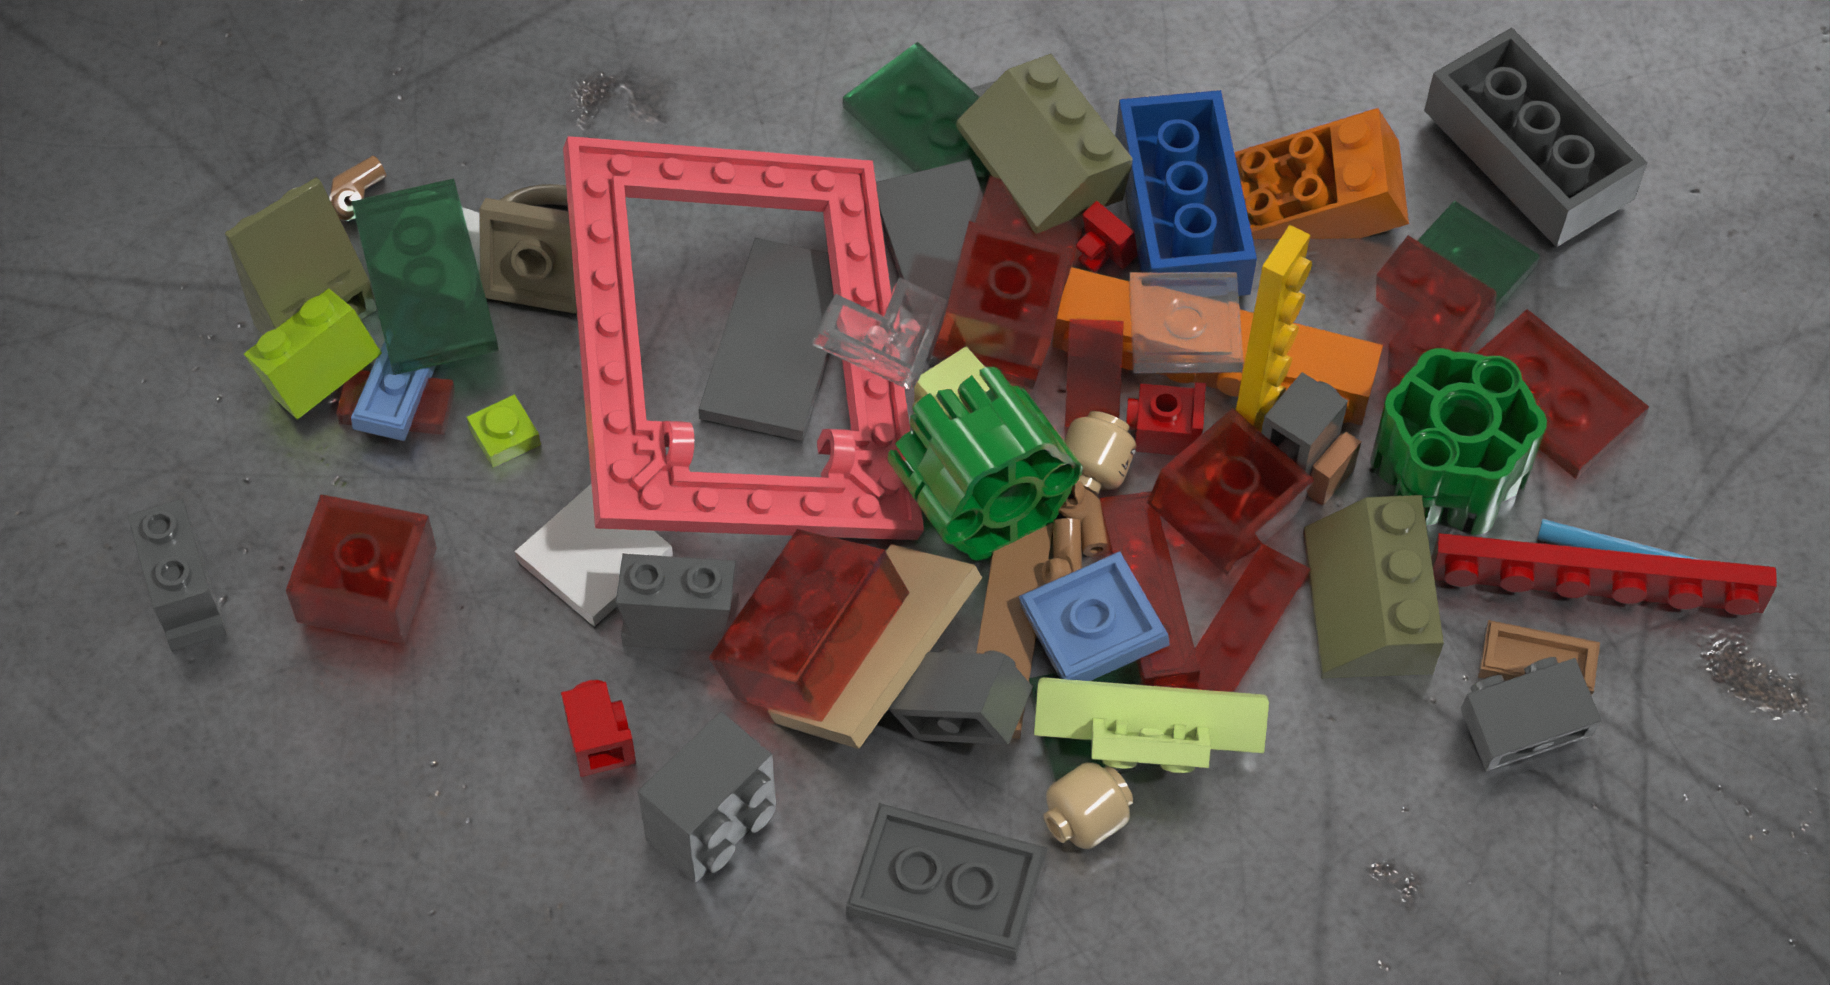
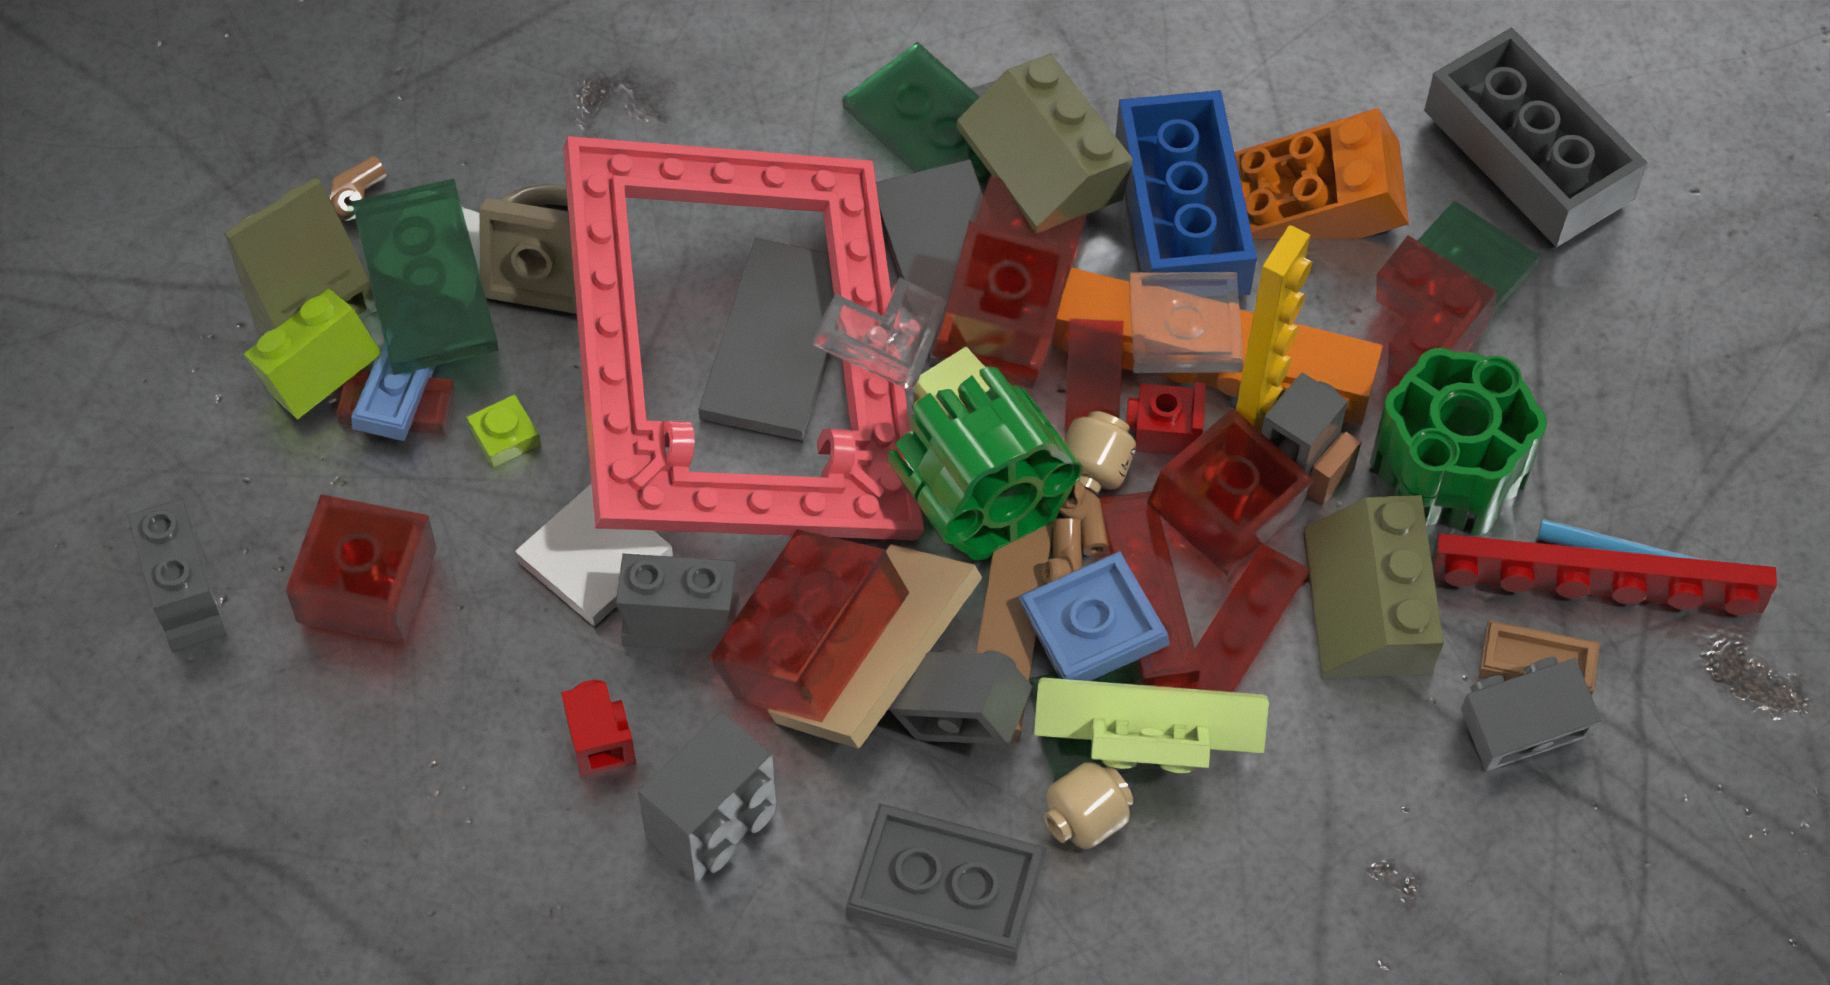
red tile [1076,201,1138,273] -> none
clear red tile [1475,309,1649,479] -> none

